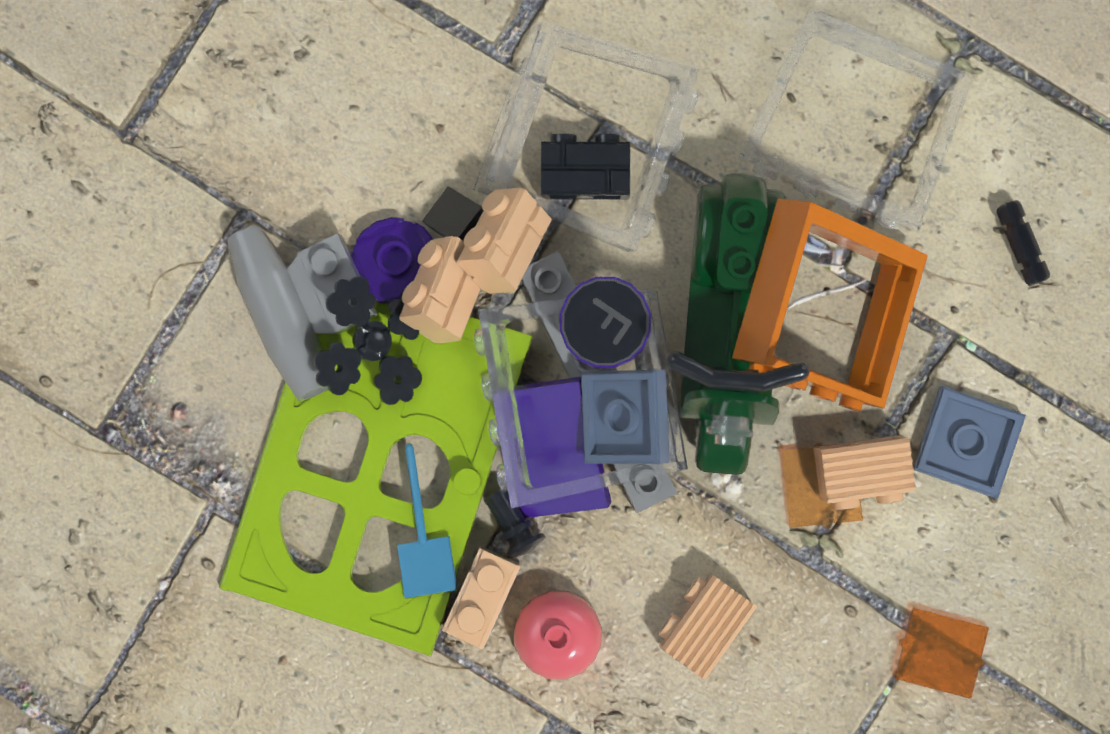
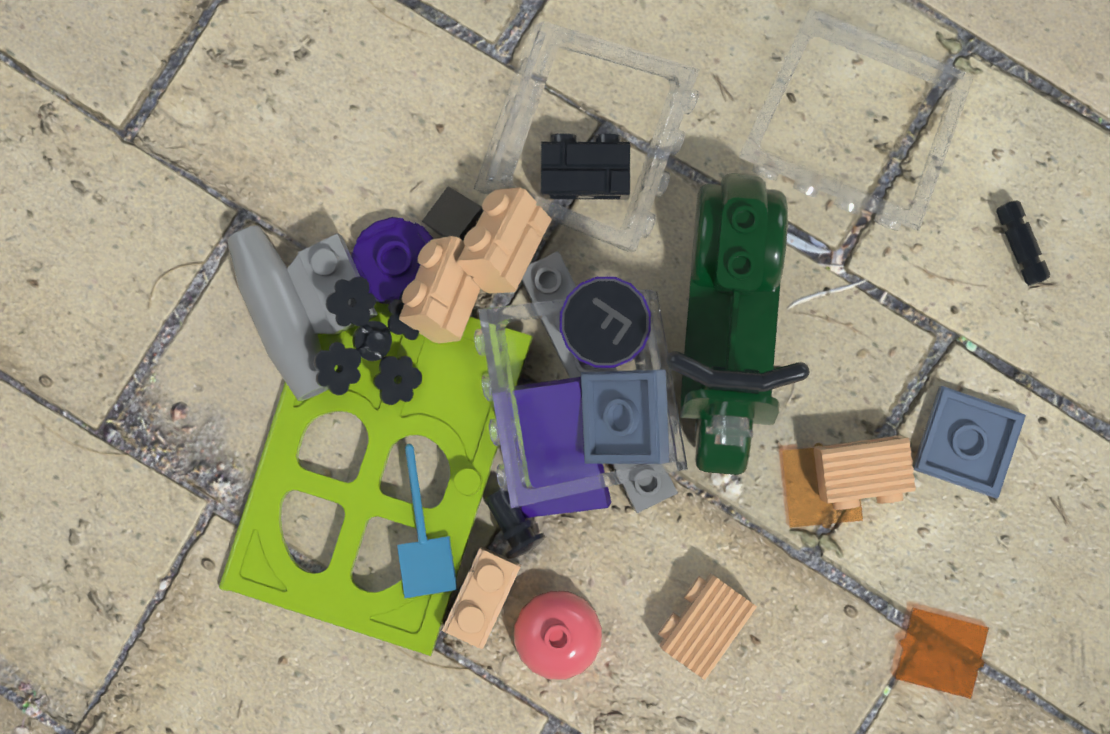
orange window [732,198,928,412] -> none

